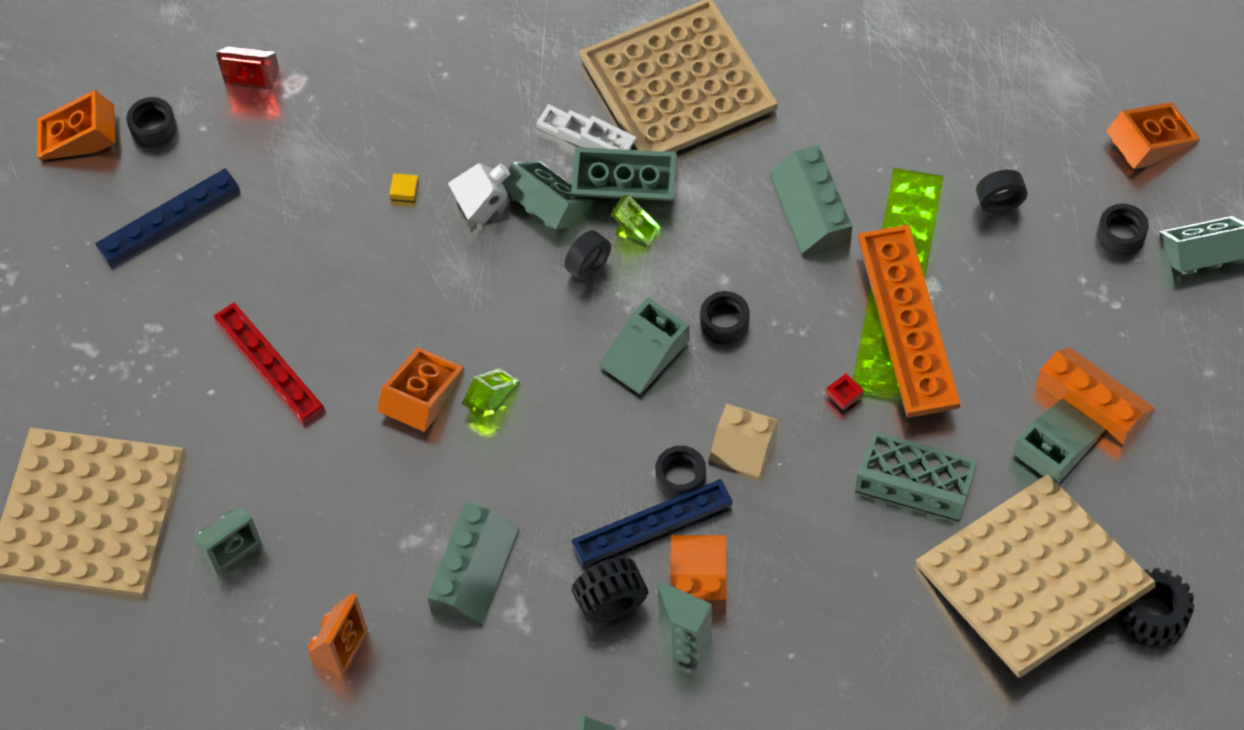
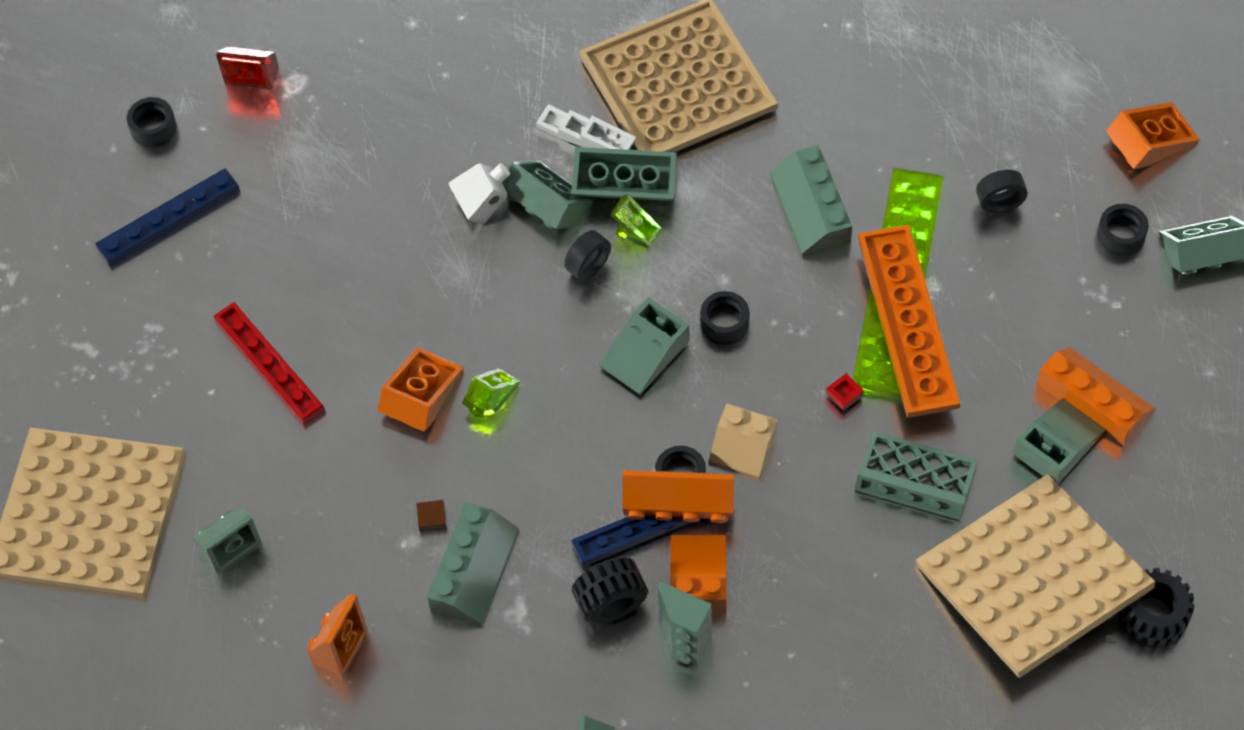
orange slope [37,90,115,160] -> none
yellow tile [389,173,419,201] -> none
none -> reddish brown tile [416,500,446,531]
none -> orange slope [622,470,734,523]

